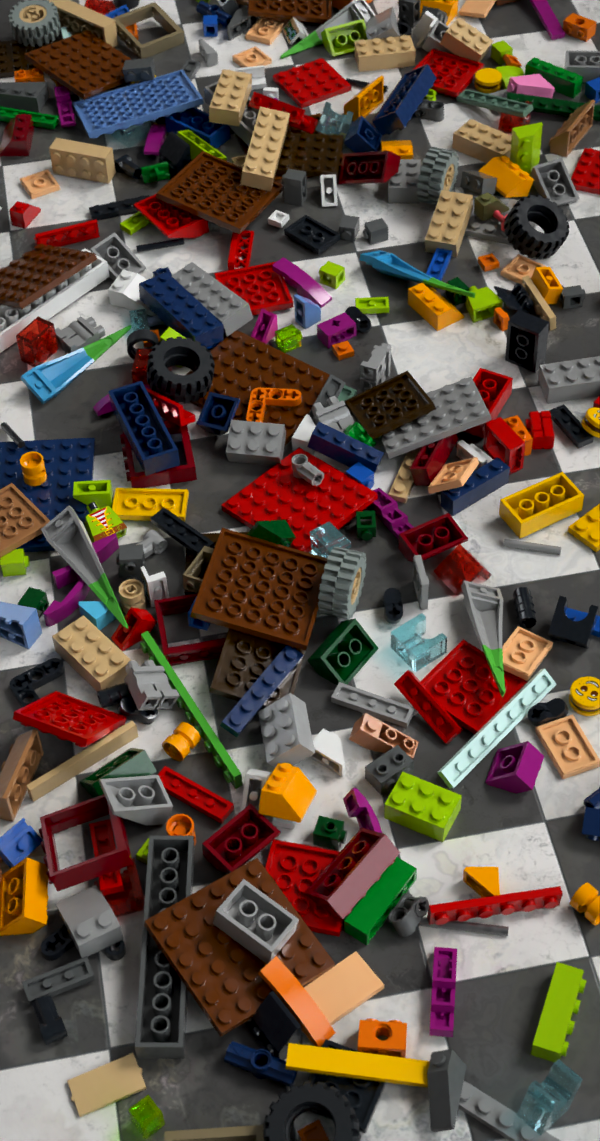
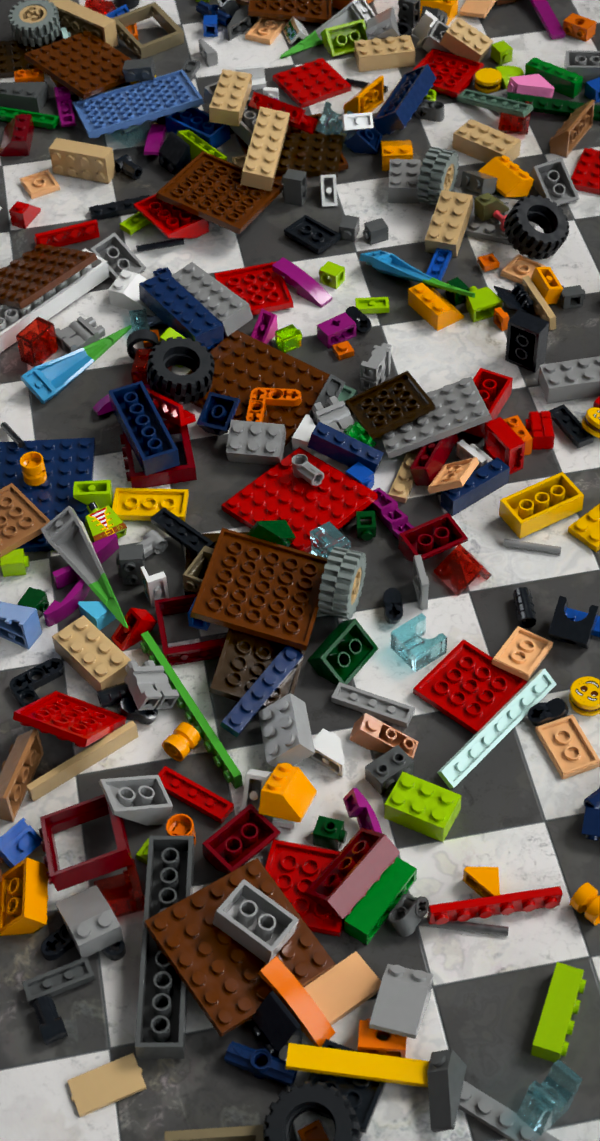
dark green slope [80,748,157,798] -> none
red plate [89,819,124,896] -> none
tan wheel [119,579,146,614] -> none
clear neon green brick [128,1095,165,1140] -> none
green hips [141,162,171,184] -> none
red fence [228,231,254,271] -> none
light nougat tile [232,46,272,68] -> none
white plate [268,210,289,228] -> none
medium blue slope [294,294,321,329] -> none
dark red slope [338,151,401,185] -> none
red plate [394,670,463,744] -> none
magenta slope [429,947,457,1037] -> none
light grey plate [461,580,506,697] -> none
magenta slope [485,741,544,794] -> none
orange plate [502,54,522,68] -> none
lime slope [510,122,543,175] -> none
none -> white panel [338,112,374,131]
none -> light grey slope [369,964,433,1039]

